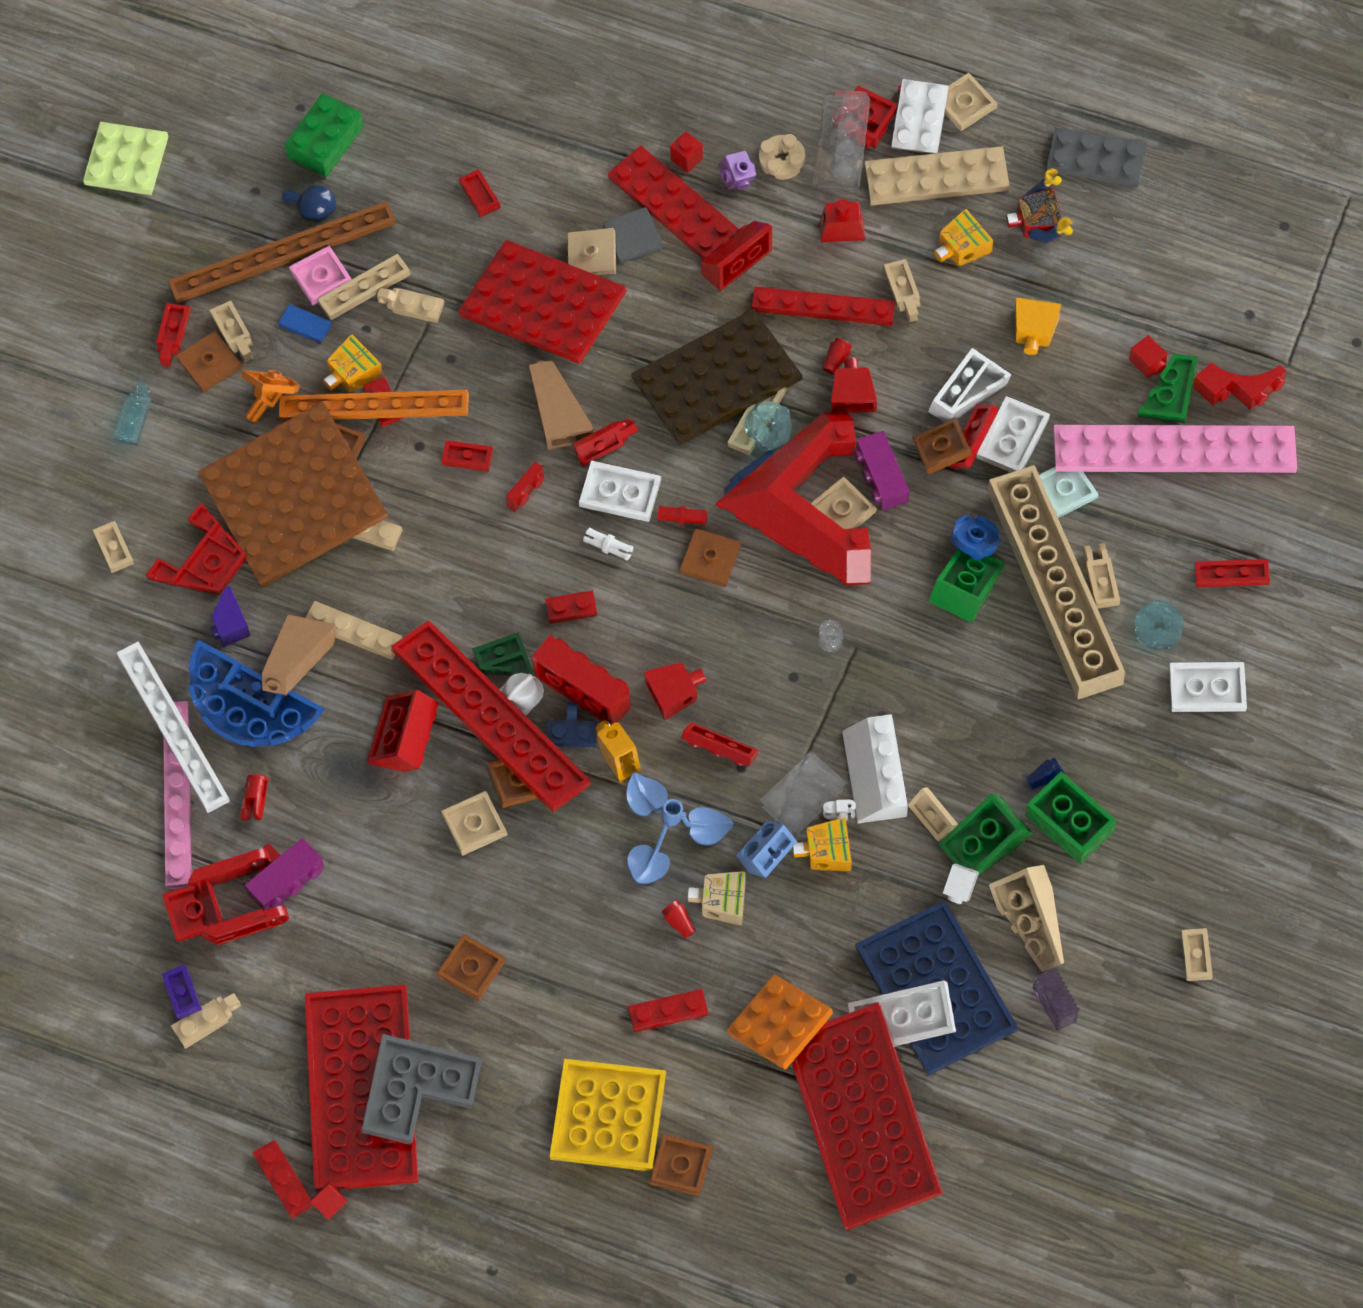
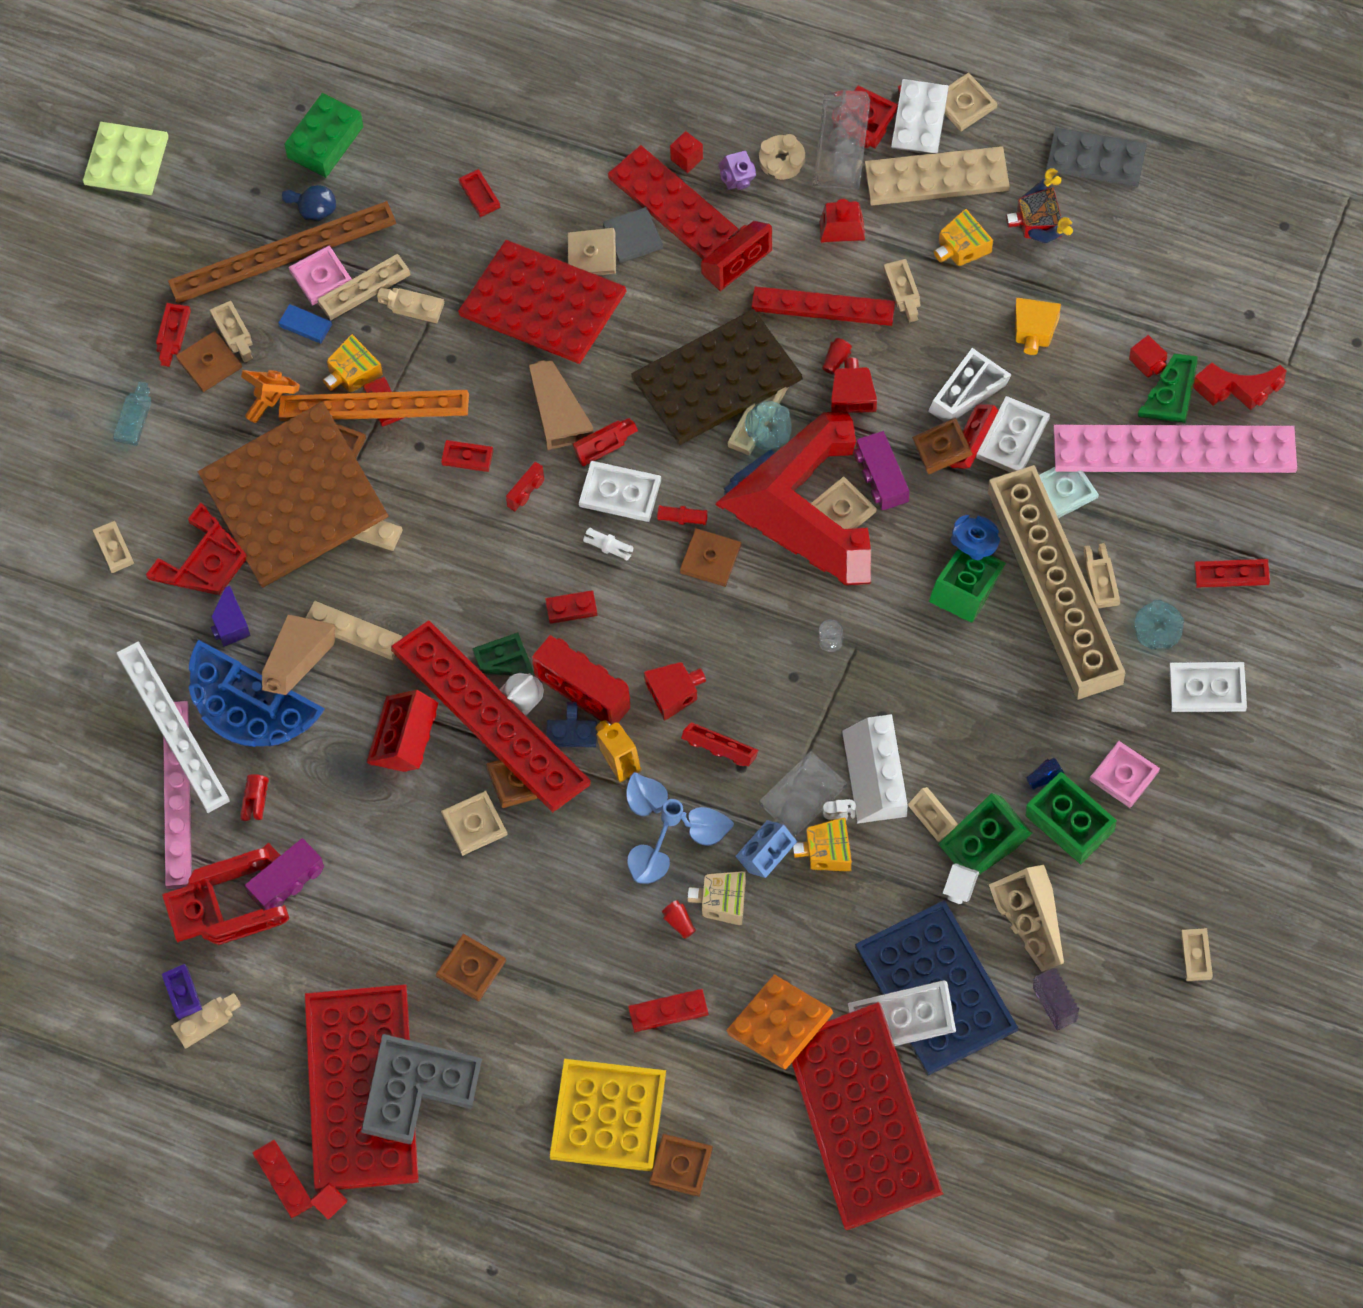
none -> bright pink plate [1090,741,1160,808]

